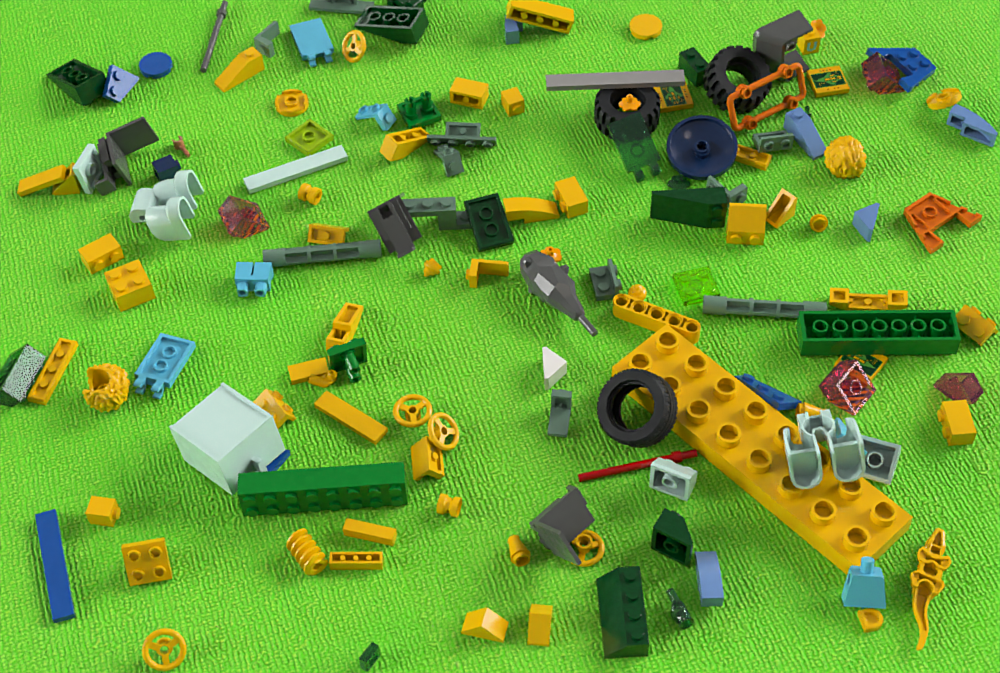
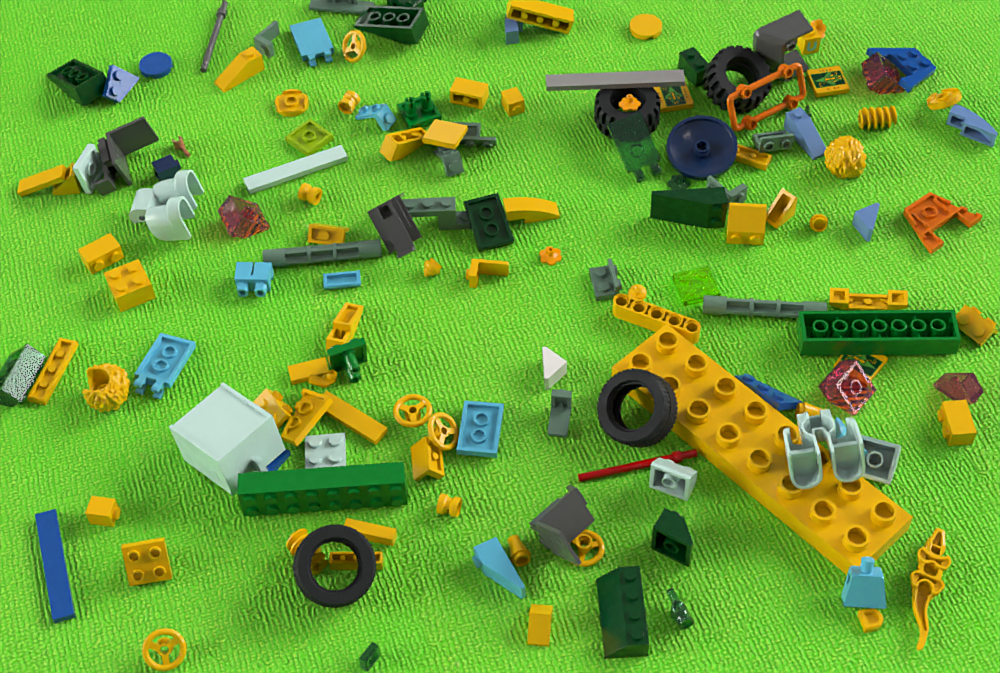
yellow slope [461,607,509,643] -> none
dark grey piece [520,250,598,337] -> none
yellow brick [553,176,588,219] -> none
medium blue slope [695,551,724,607] -> none
none -> yellow wing [281,388,333,446]
none -> black tyre [293,524,377,608]
none -> light aqua plate [305,433,347,469]
none -> medium azure tile [323,270,361,290]
none -> yellow wheel [338,90,360,114]
none -> yellow tile [422,119,468,149]
none -> medium azure plate [456,401,504,458]
none -> medium azure slope [472,537,526,599]
none -> yellow piece [858,106,897,130]

